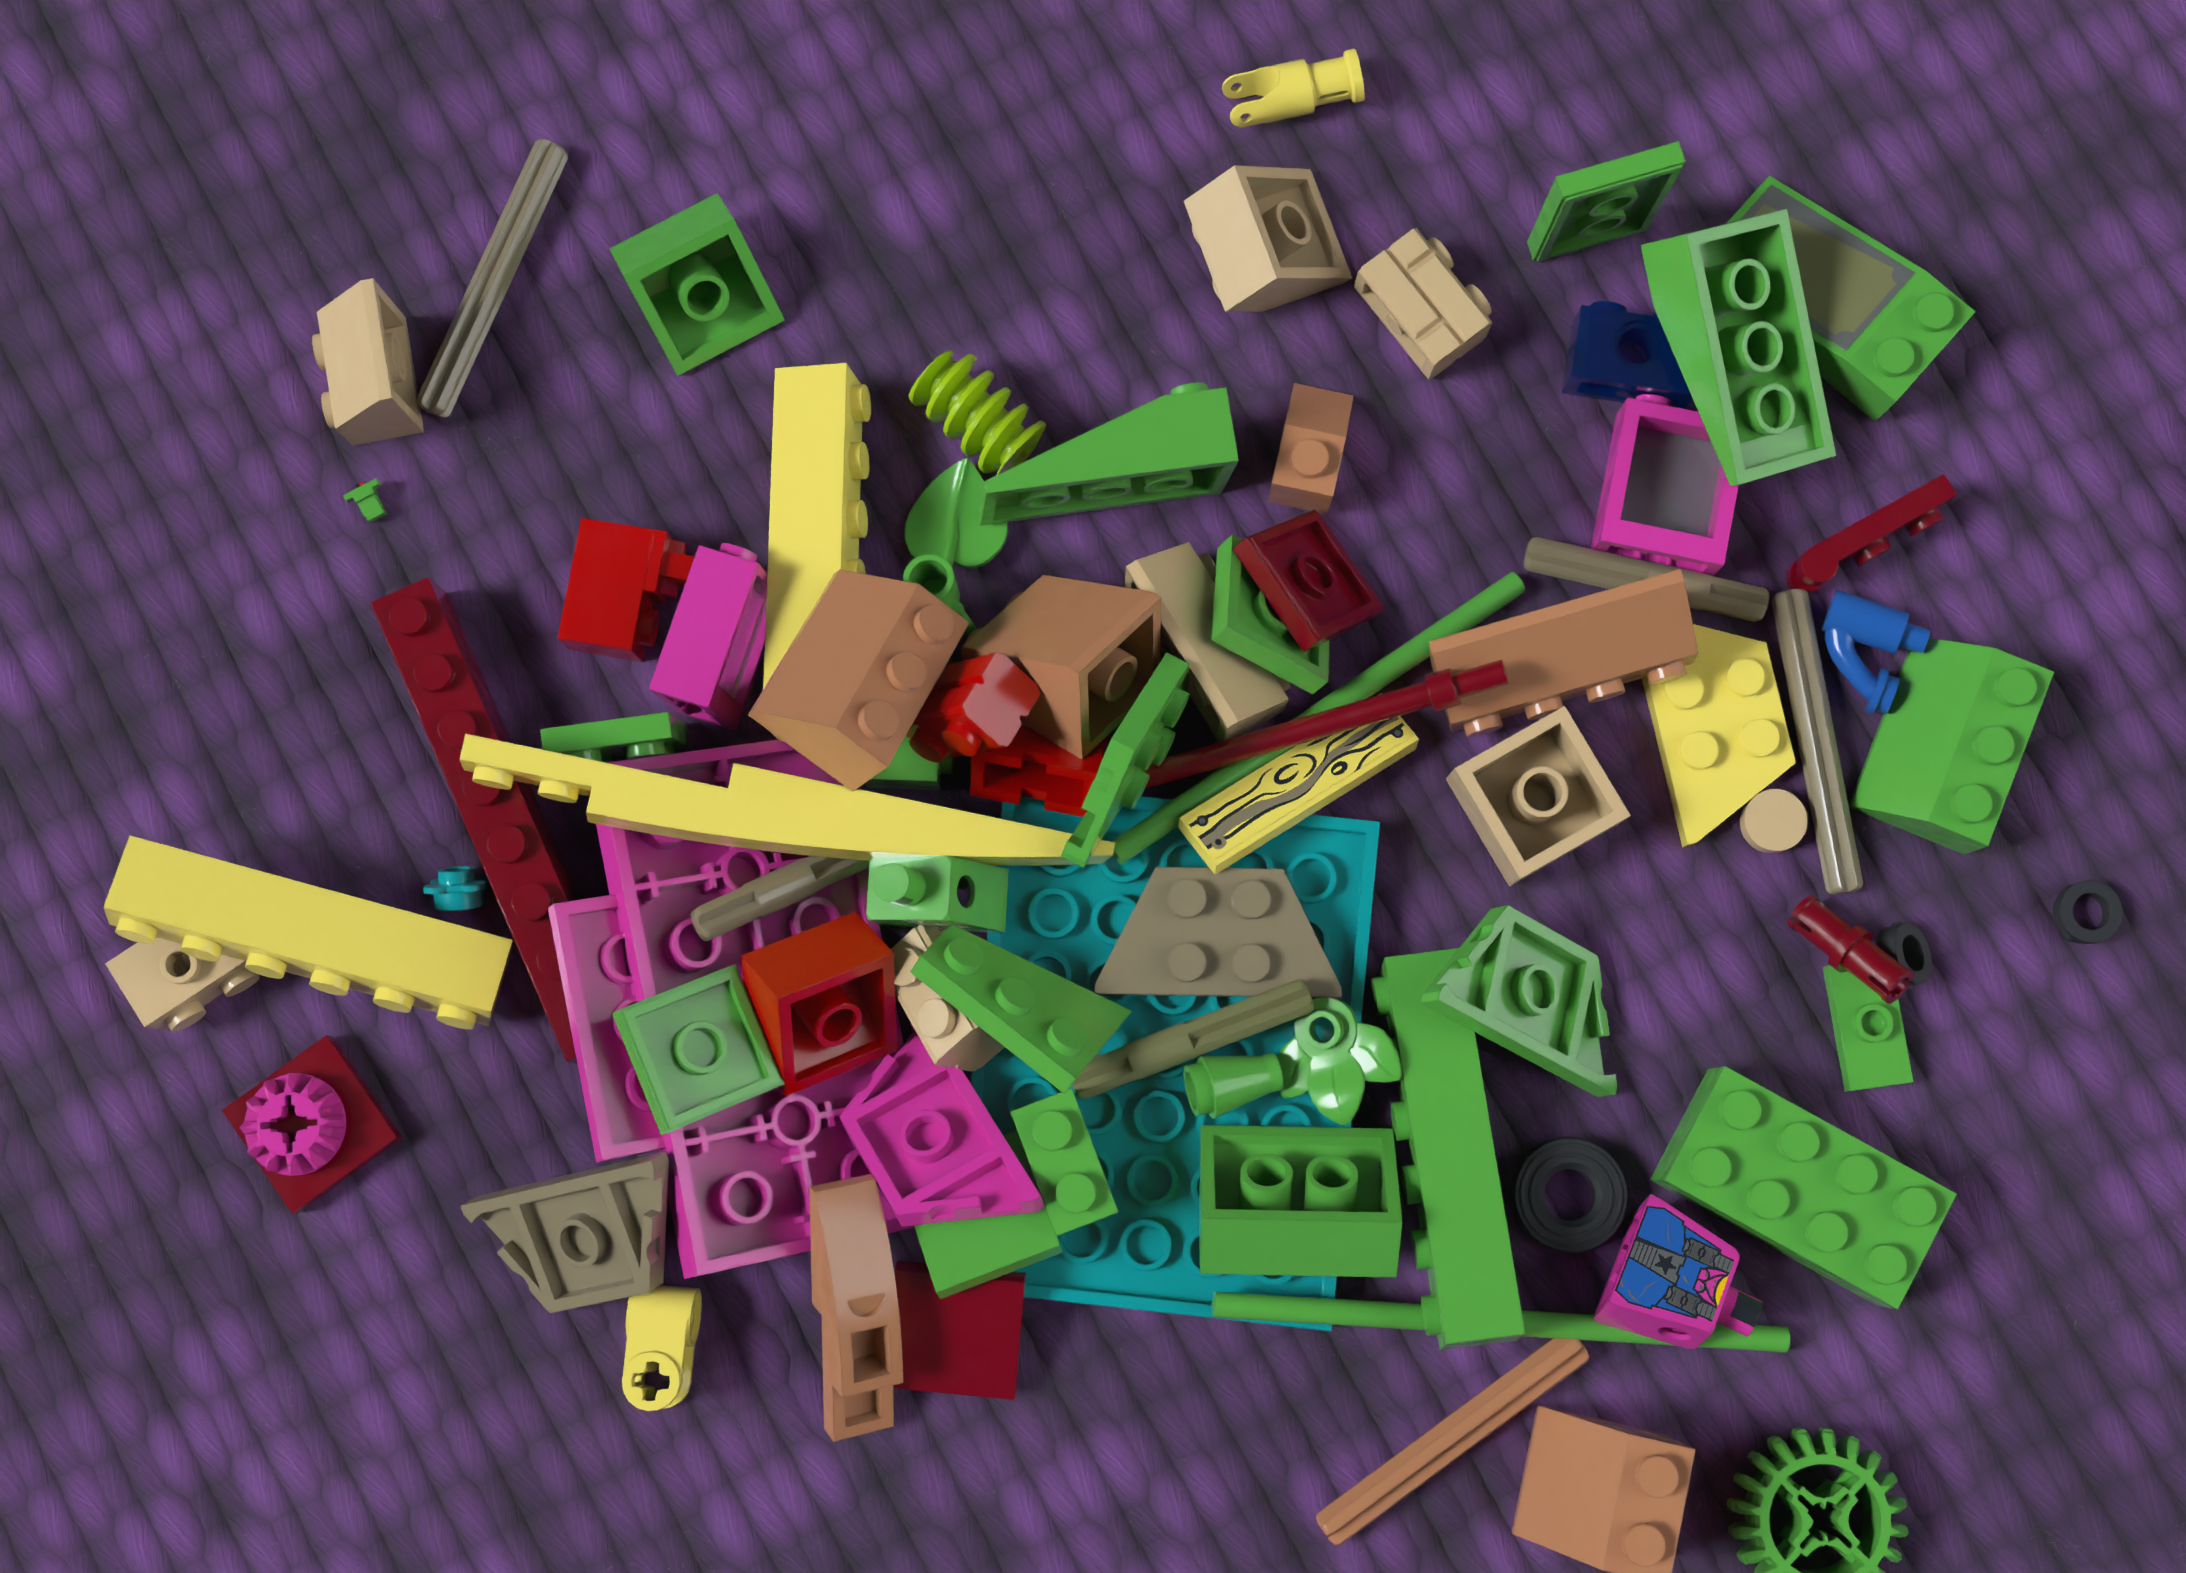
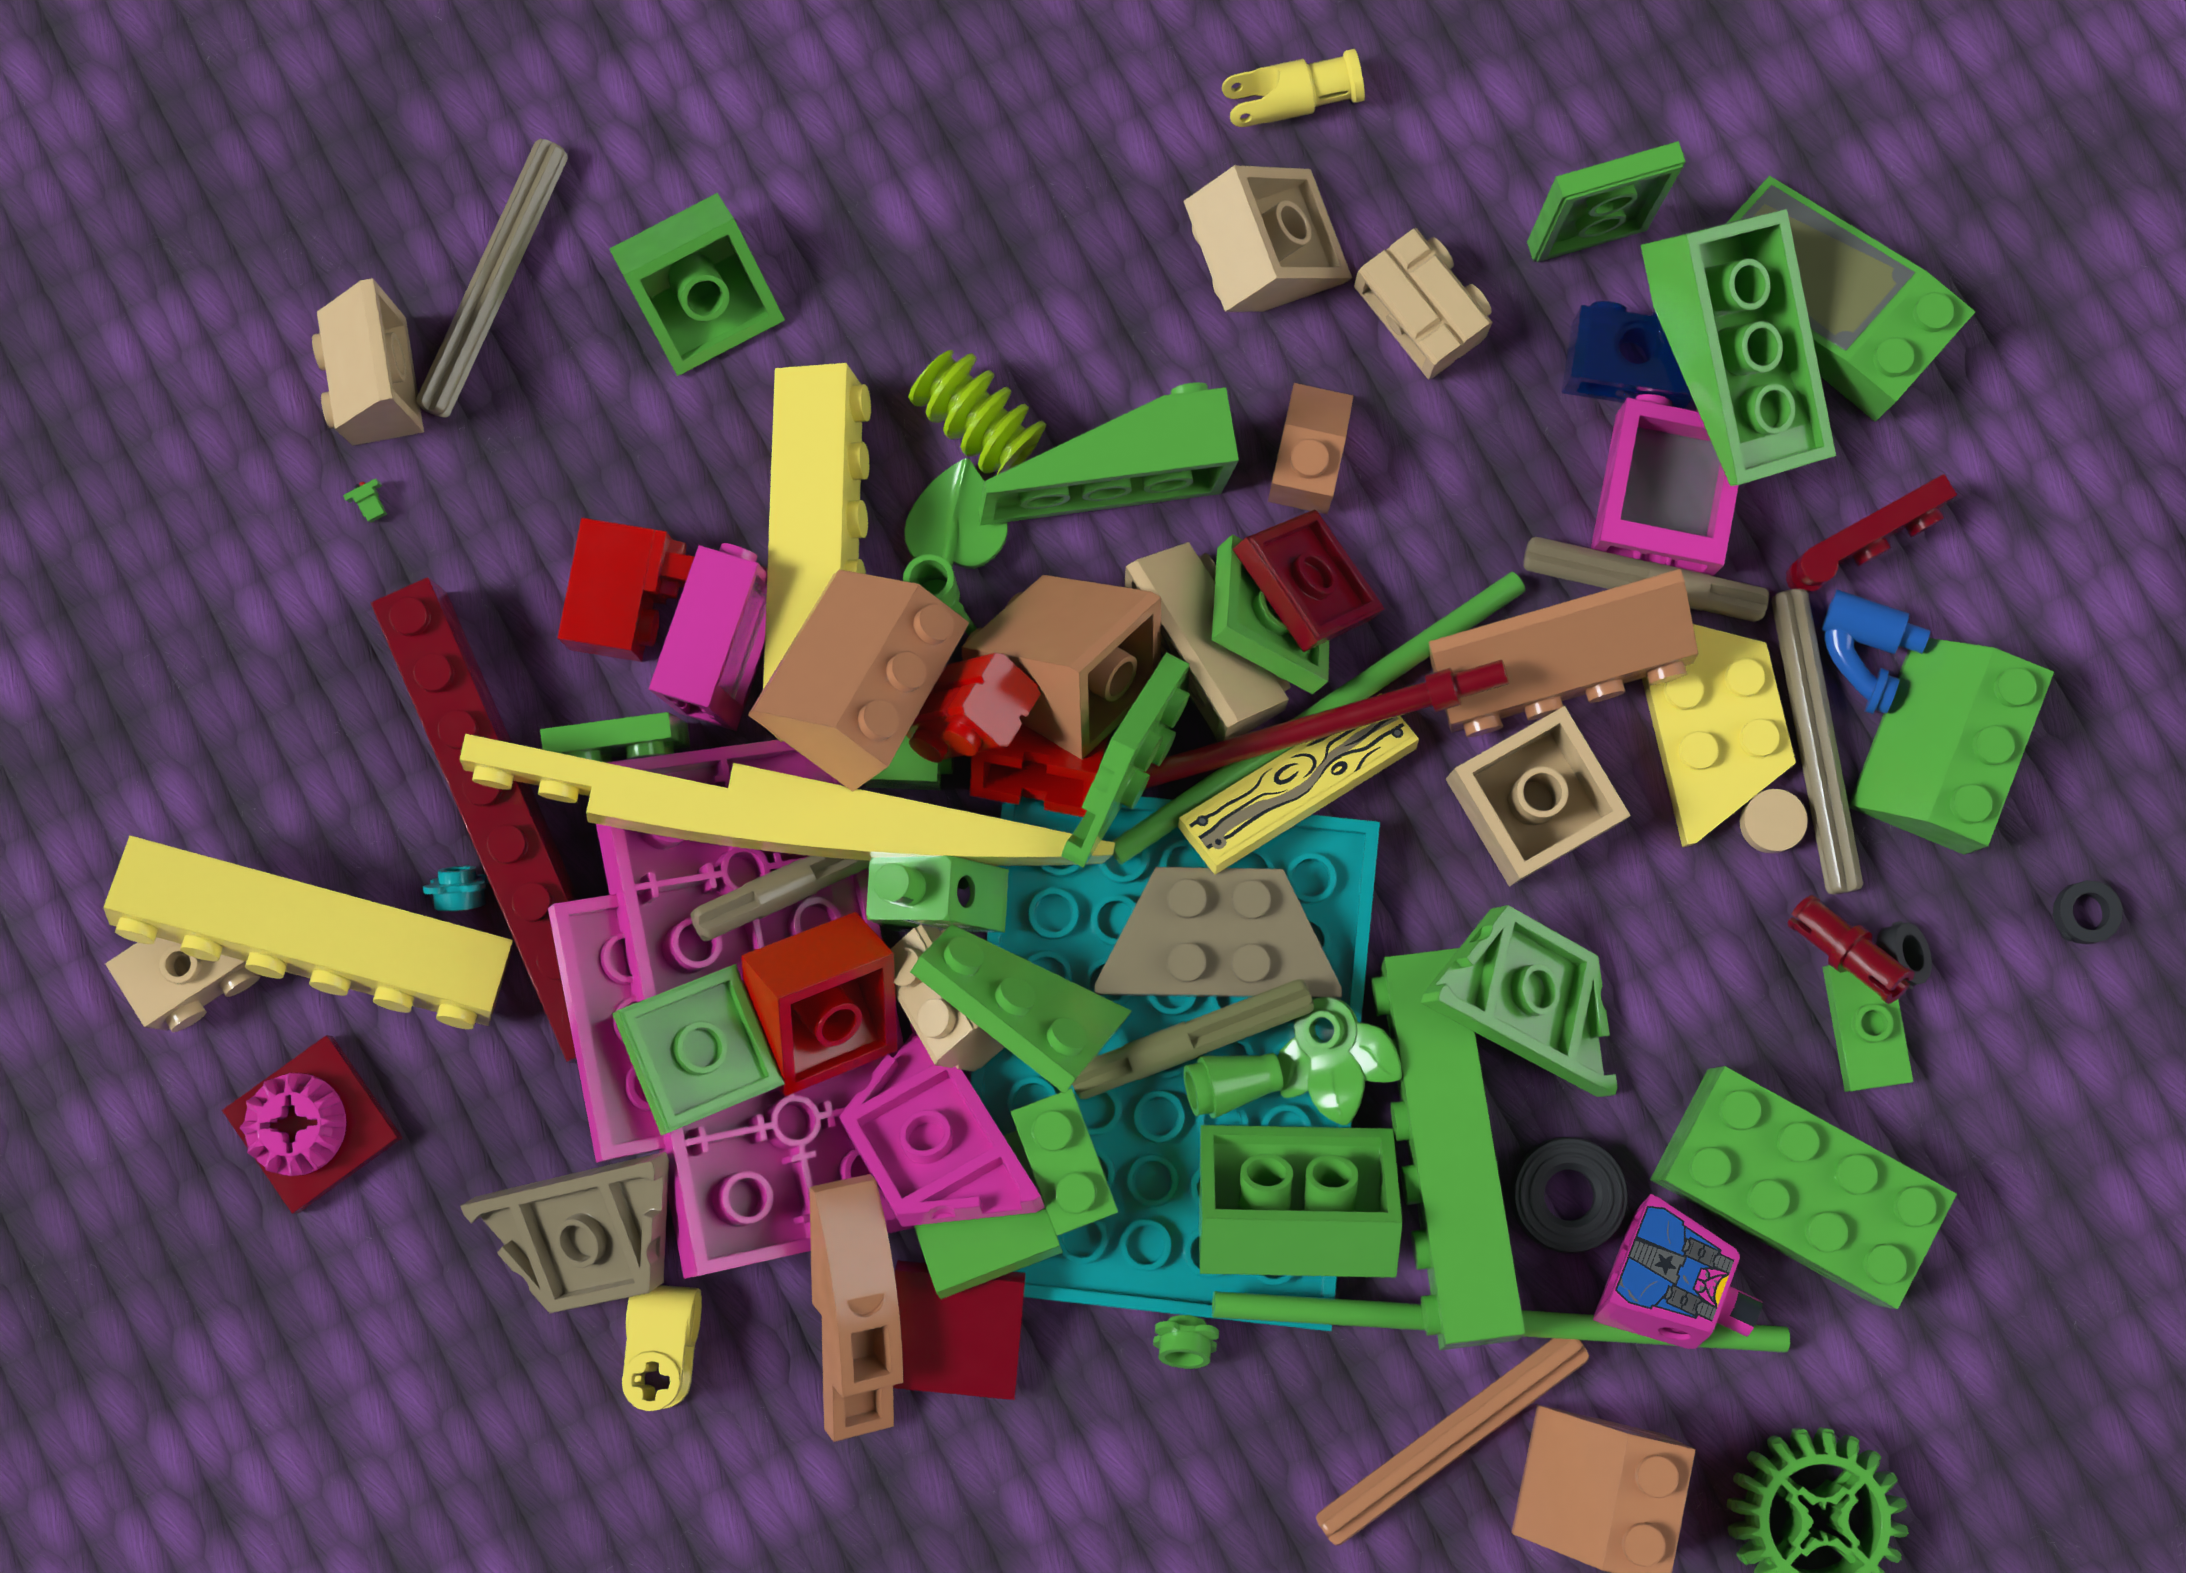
none -> bright green plate [1153,1315,1219,1369]

